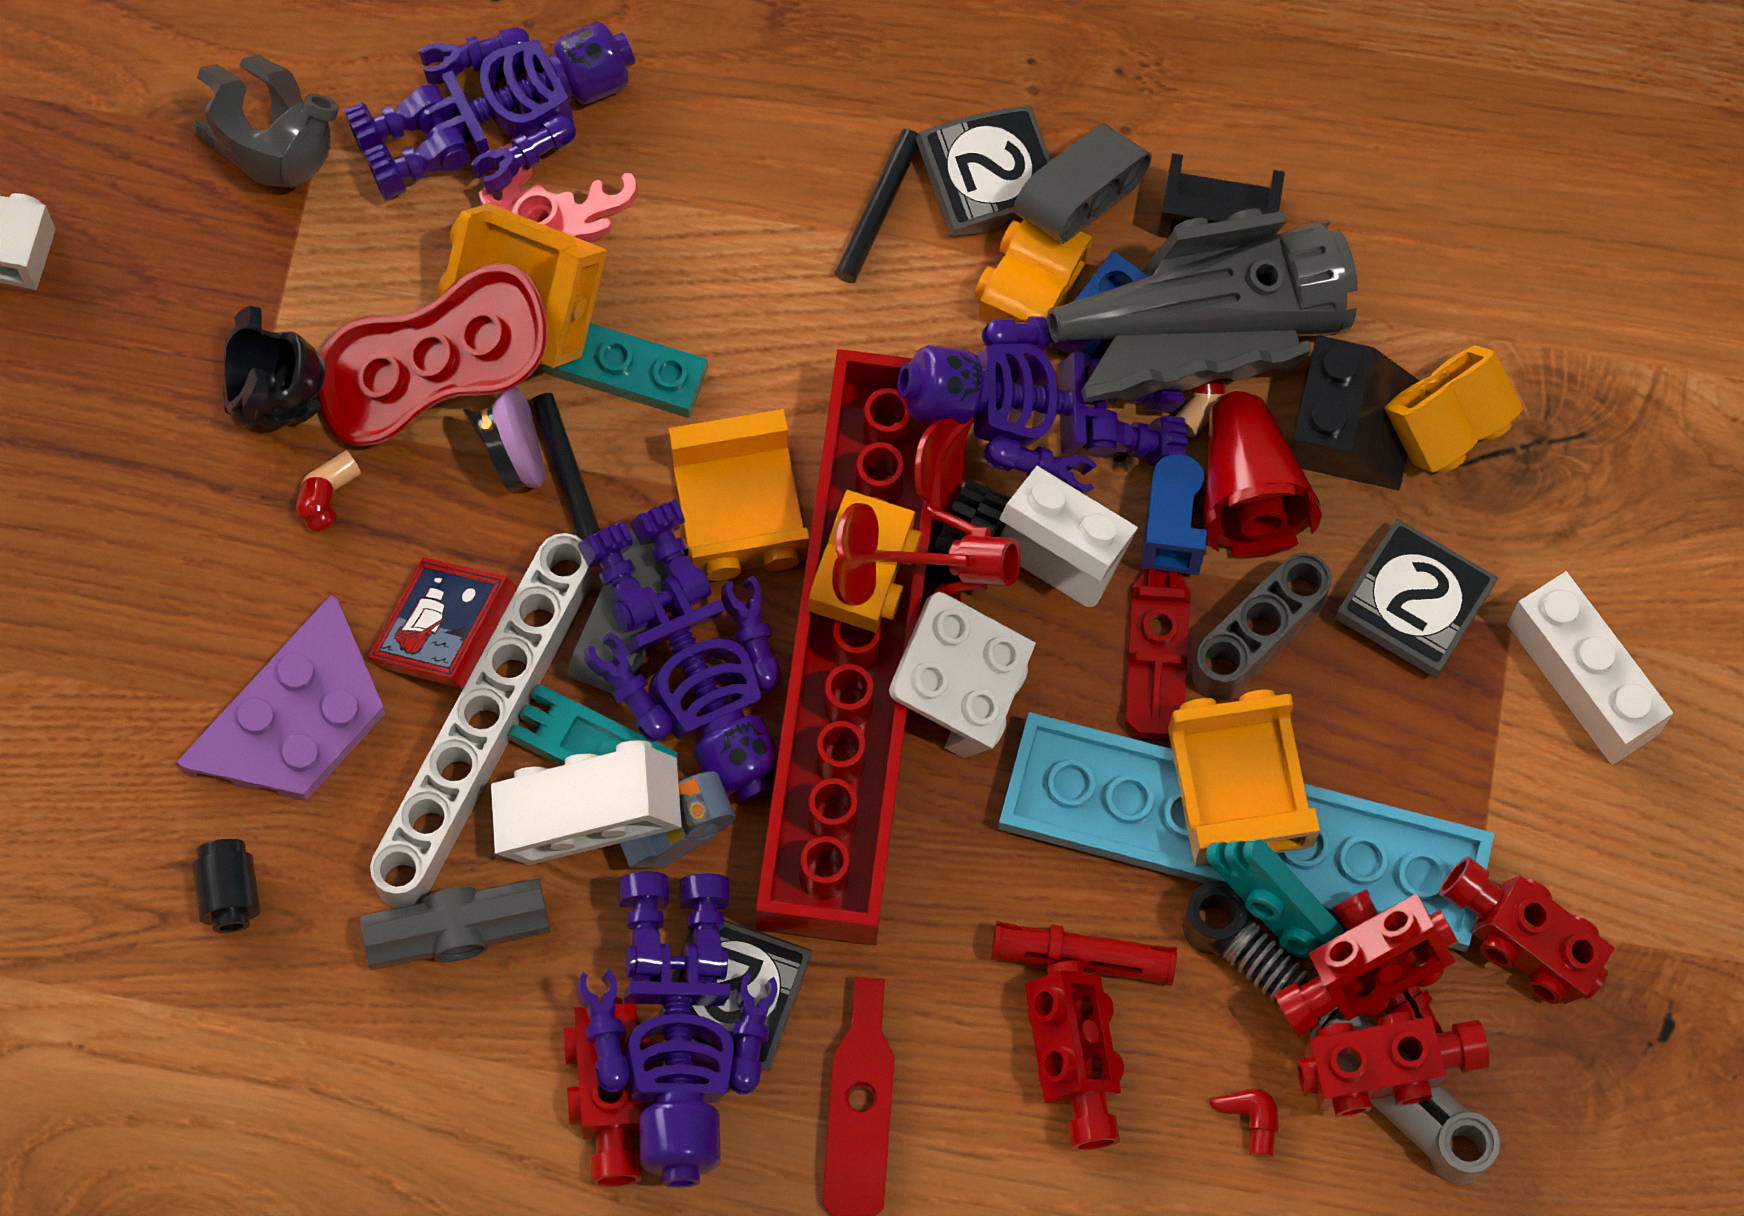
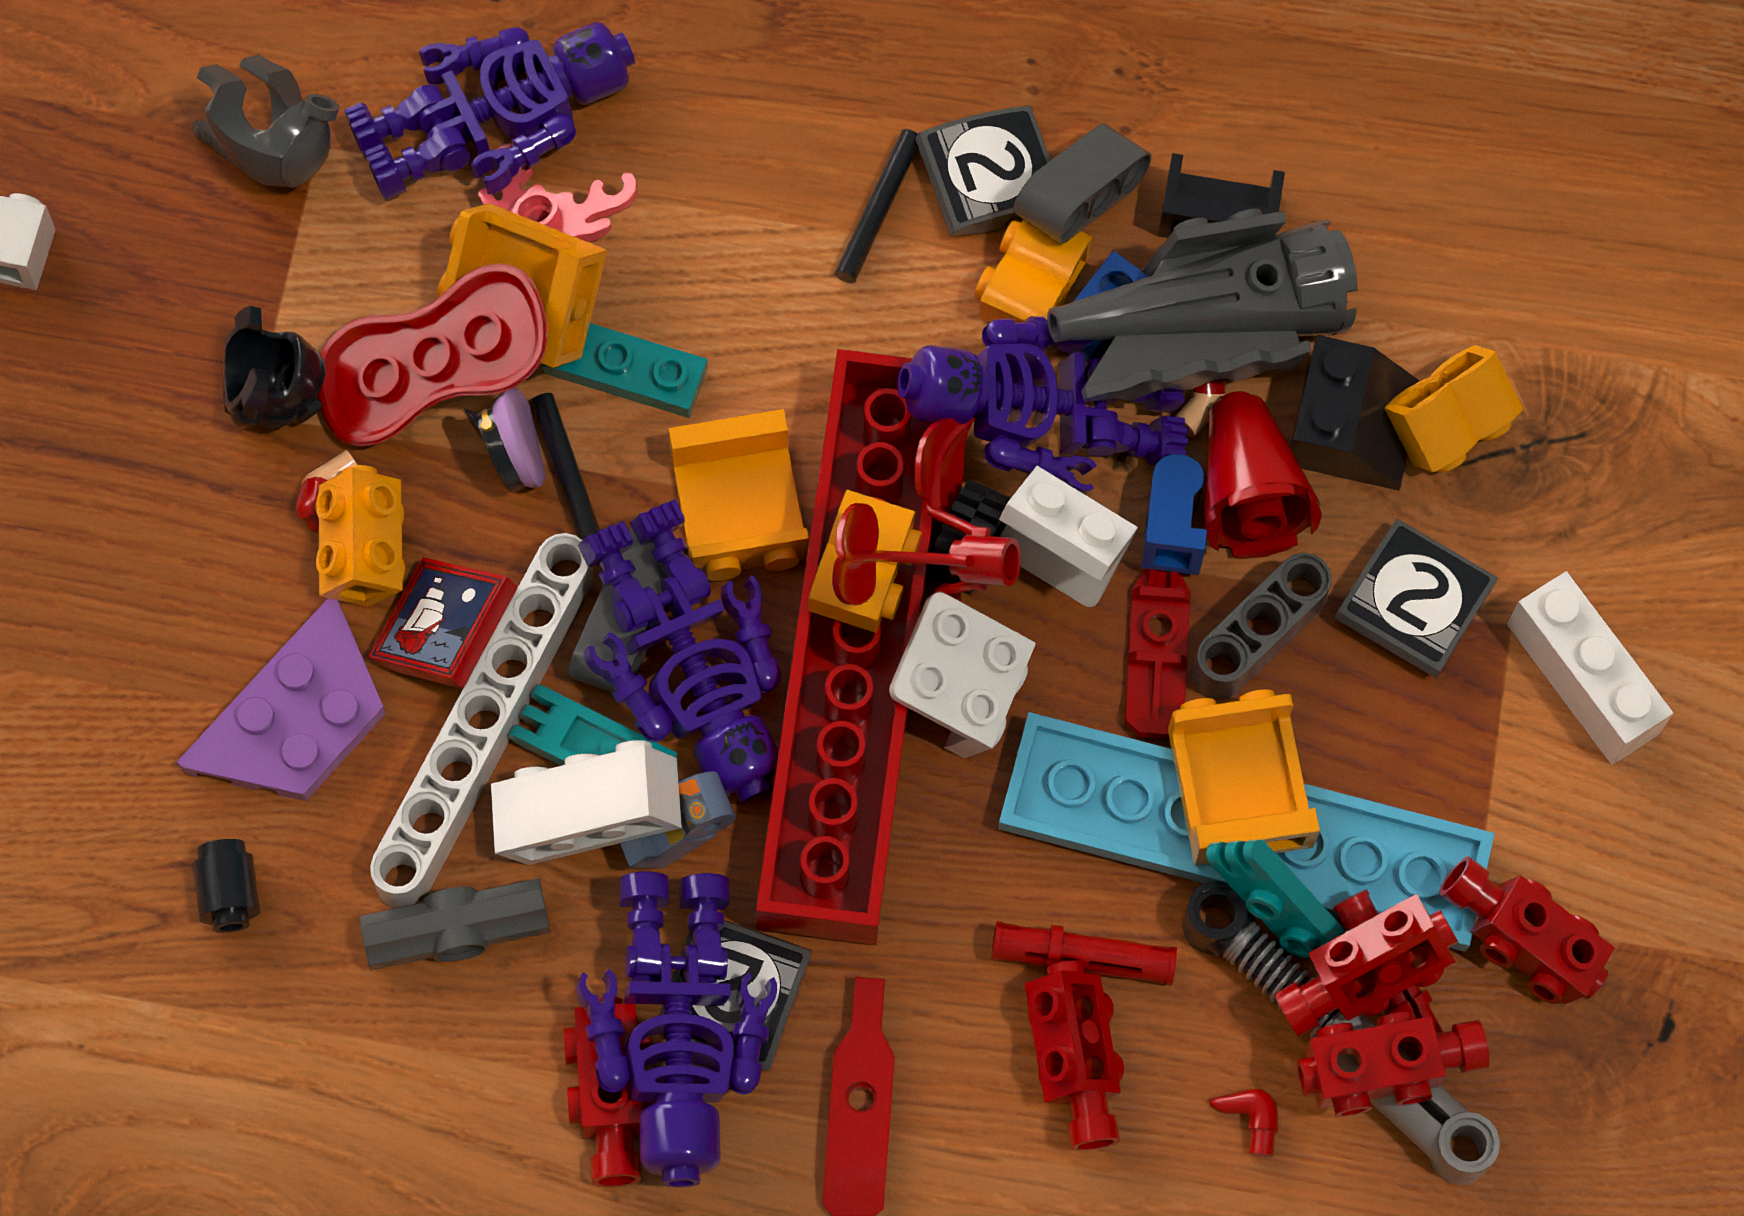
none -> light orange brick [316,465,405,607]

